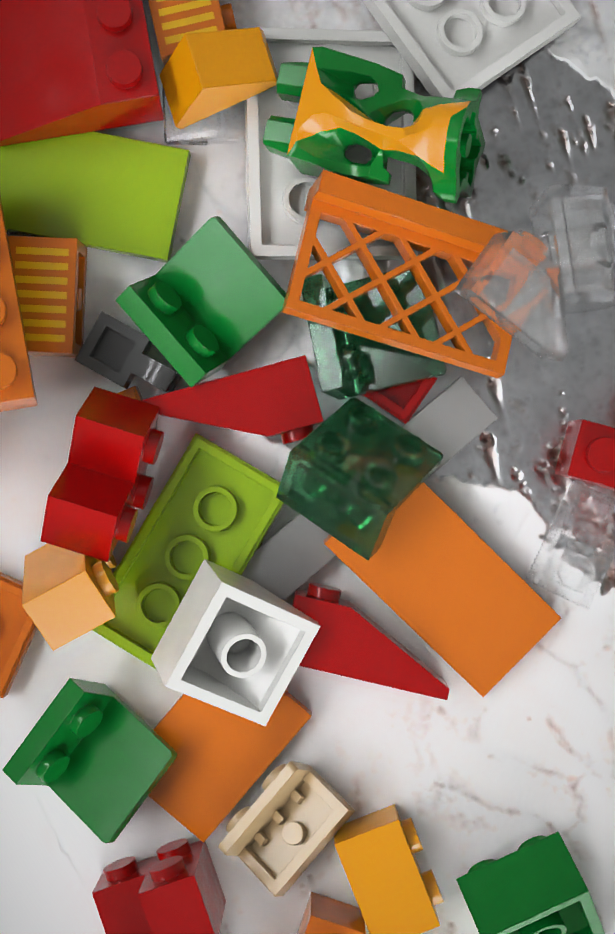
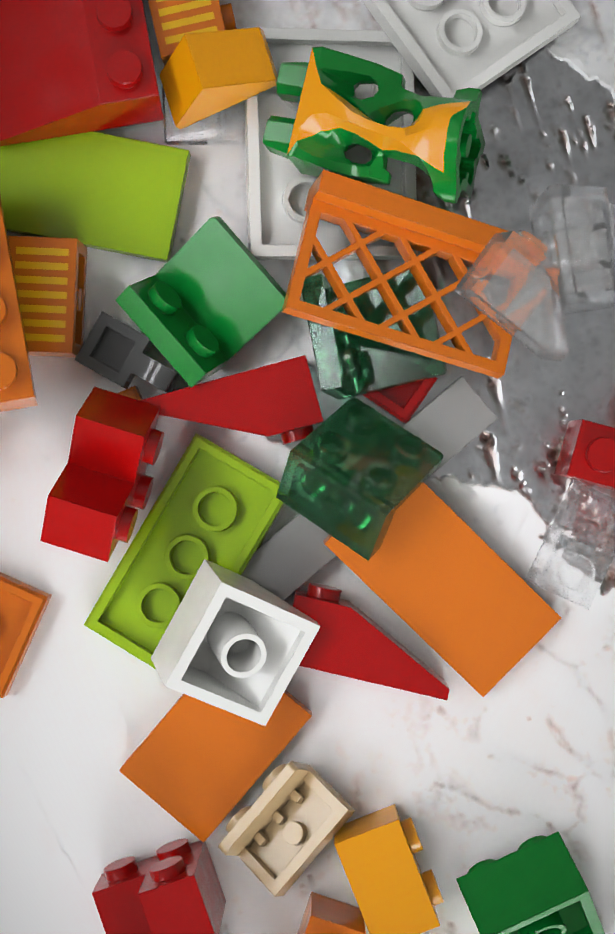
green bracket [2,678,177,843] -> none
light orange brick [22,543,119,651] -> none

